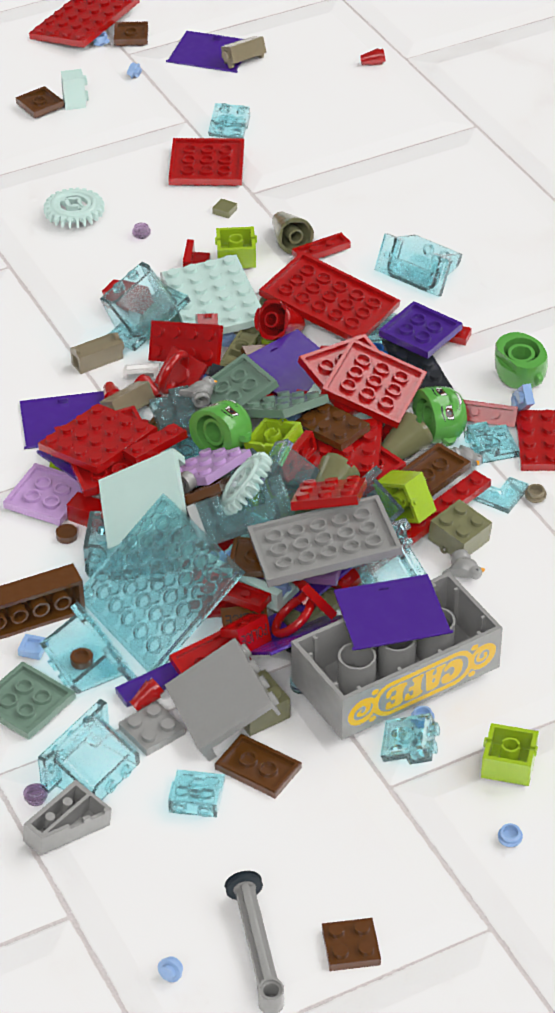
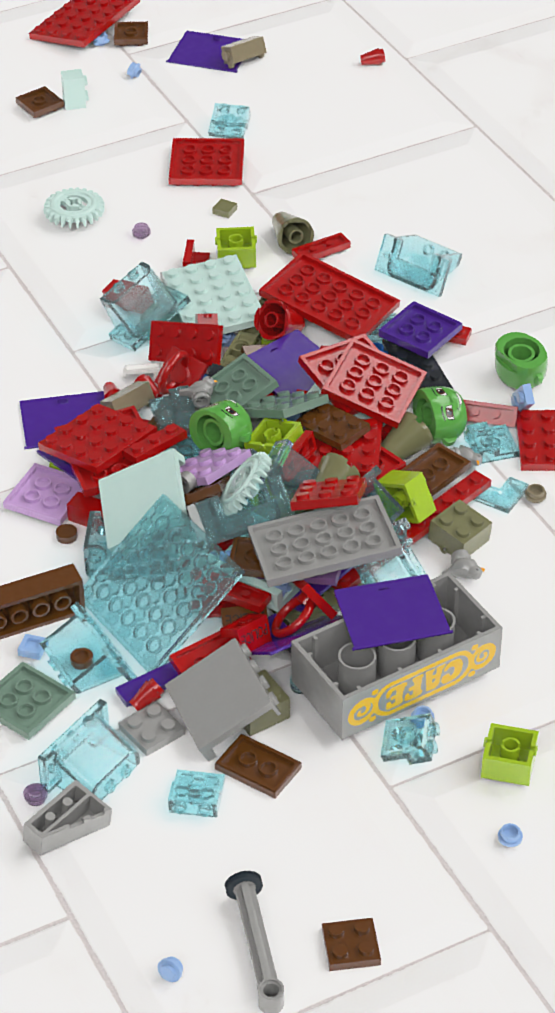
dark tan brick [70,332,125,374] -> none

